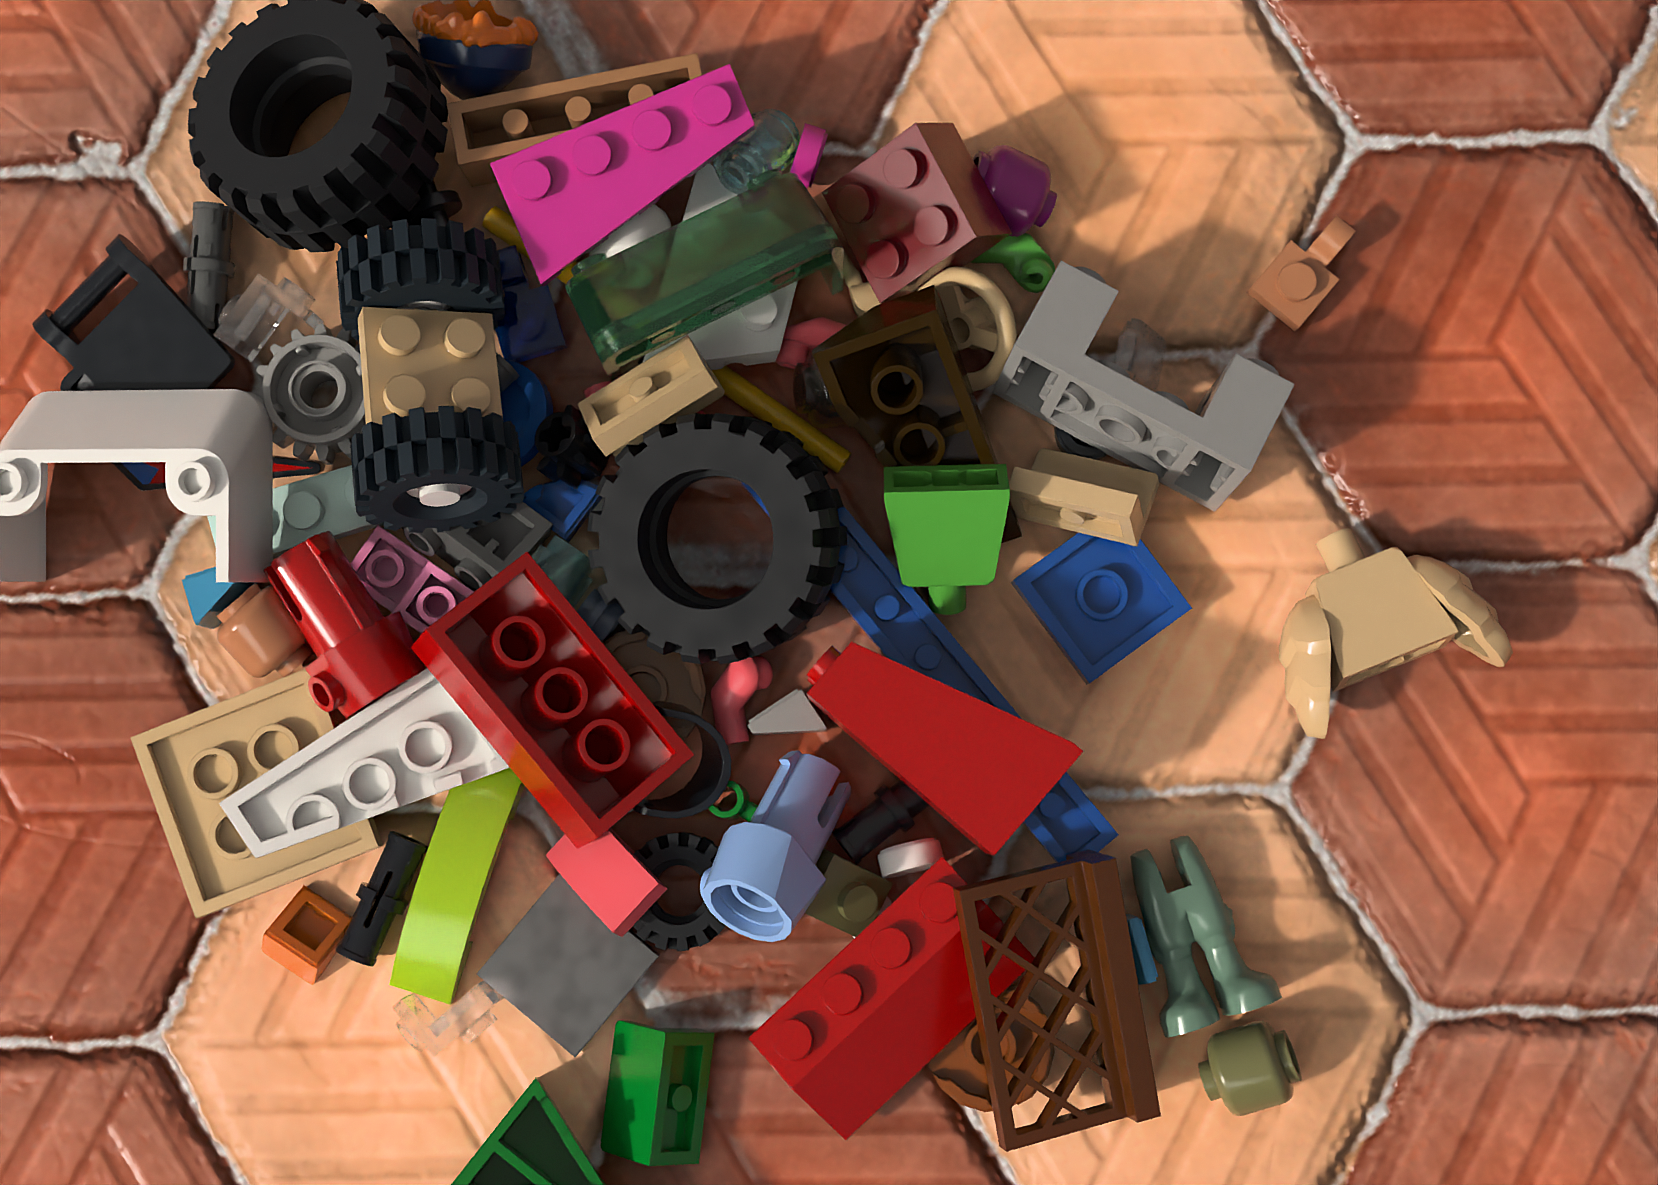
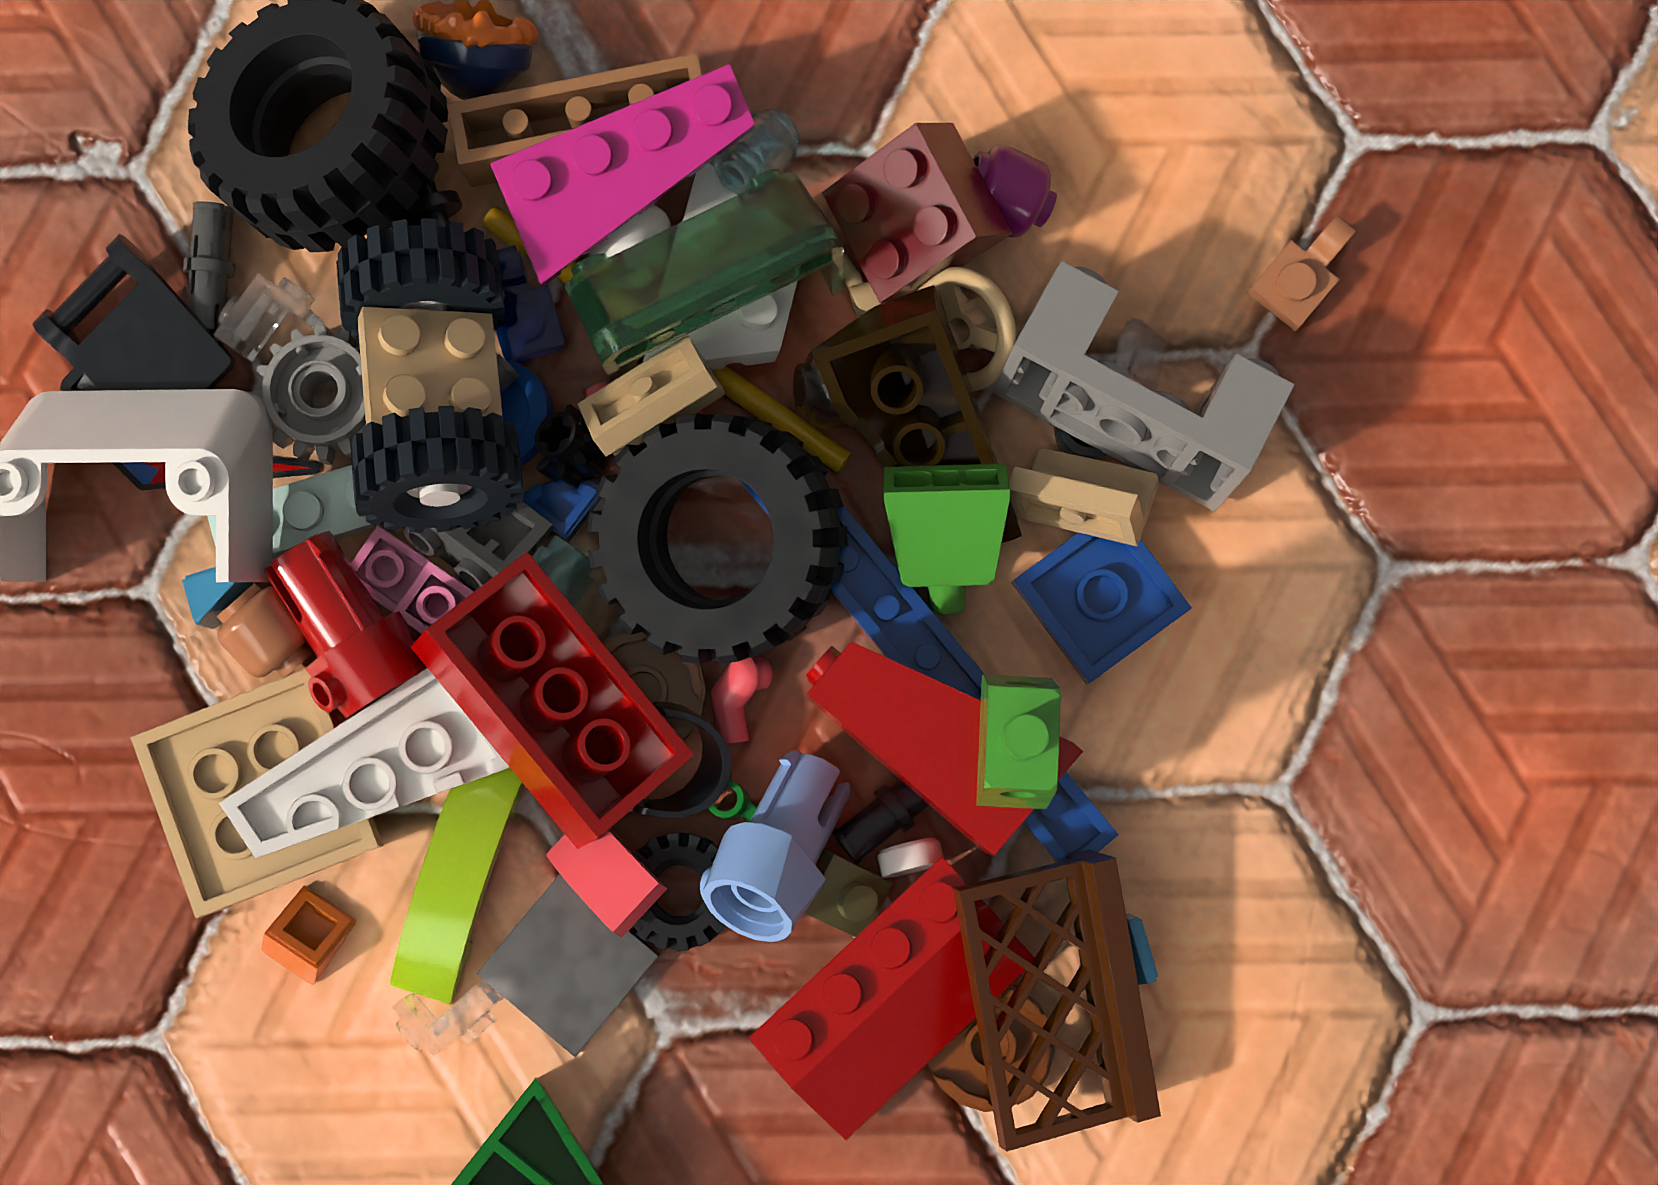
black pin [336,831,428,967] -> none
sand blue plate [577,589,624,643] -> none
green panel [600,1021,715,1166] -> none
light grey slope [747,689,828,735] -> none
coral arm [776,317,847,370] -> none
dark pink tile [786,123,828,190] -> none
bright green arm [971,233,1055,293] -> none
sand green piece [1130,836,1282,1038] -> none
olive head [1198,1021,1302,1116] -> none
tan torso [1279,528,1513,739] -> none
none -> bright green torso [976,674,1061,809]

